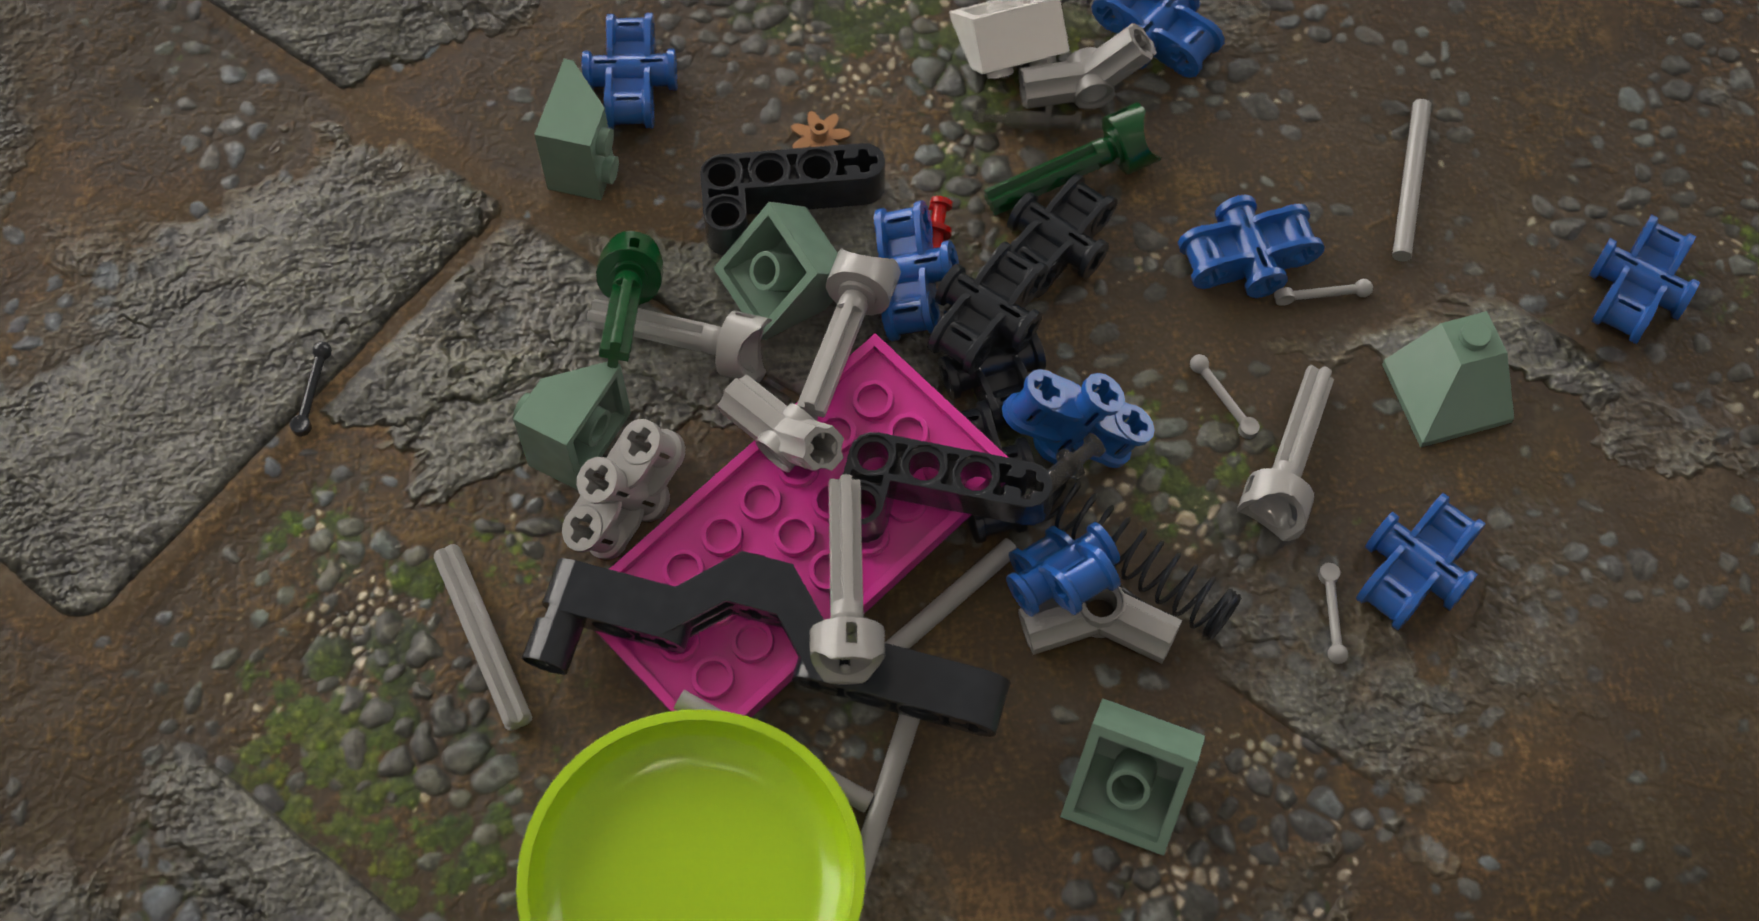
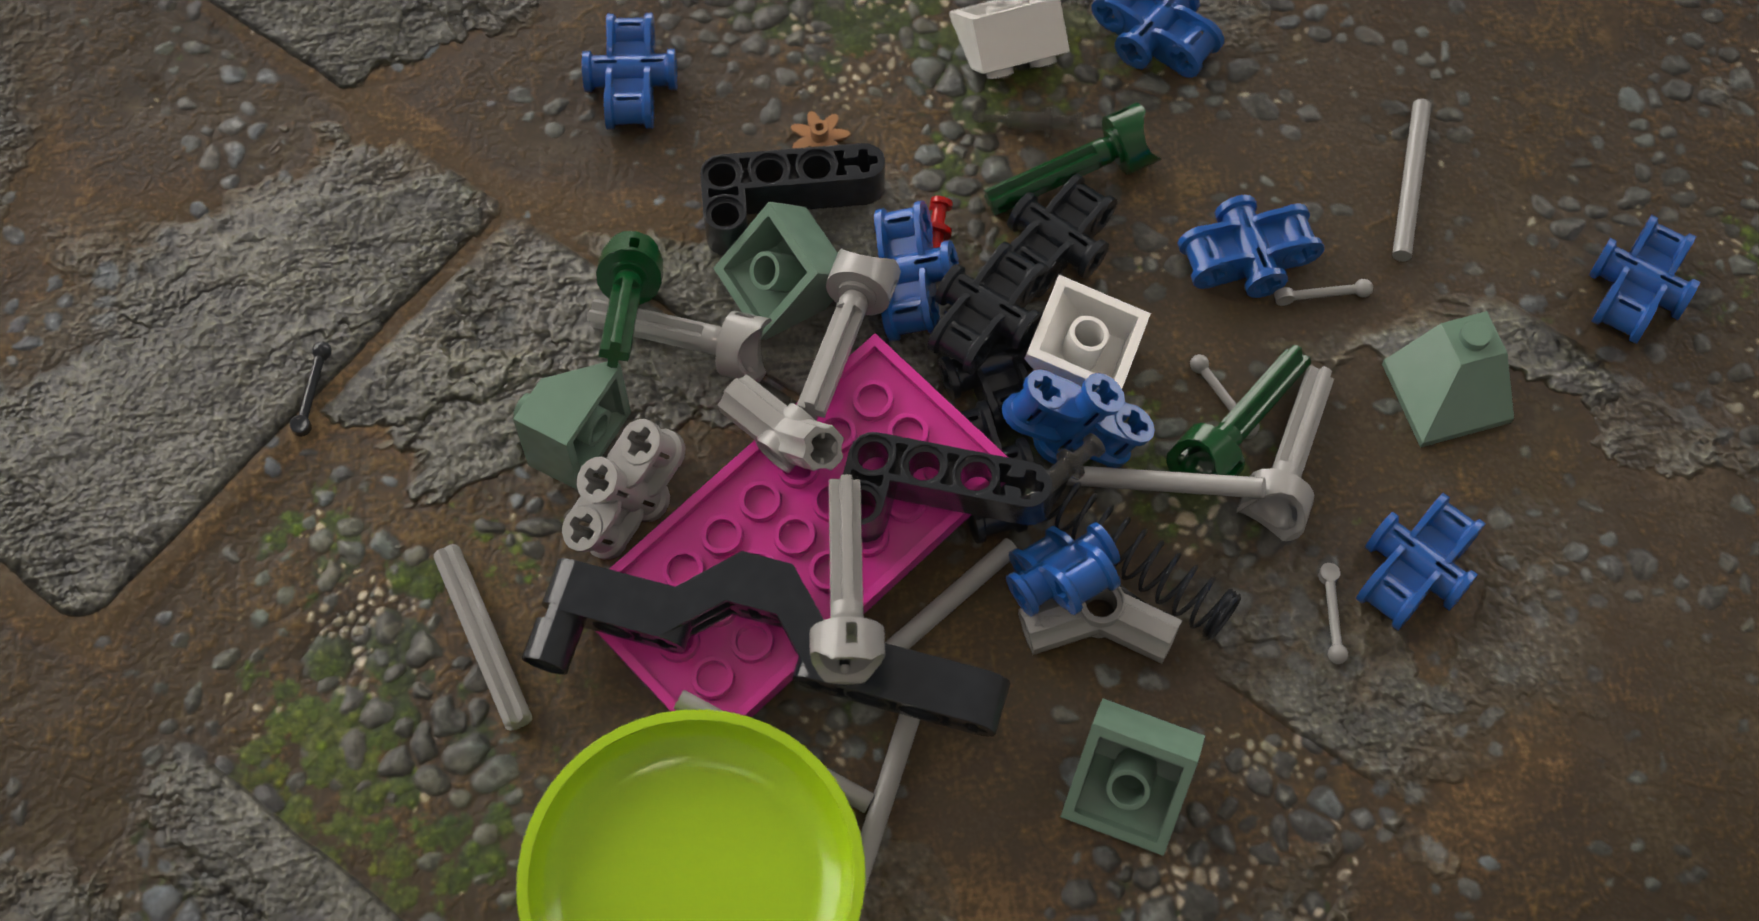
sand green slope [534,58,619,200] -> none
light grey piece [1018,23,1156,109] -> none
none -> white slope [1024,275,1151,392]
none -> light grey bar [1062,465,1266,498]
none -> dark green piece [1166,345,1311,496]

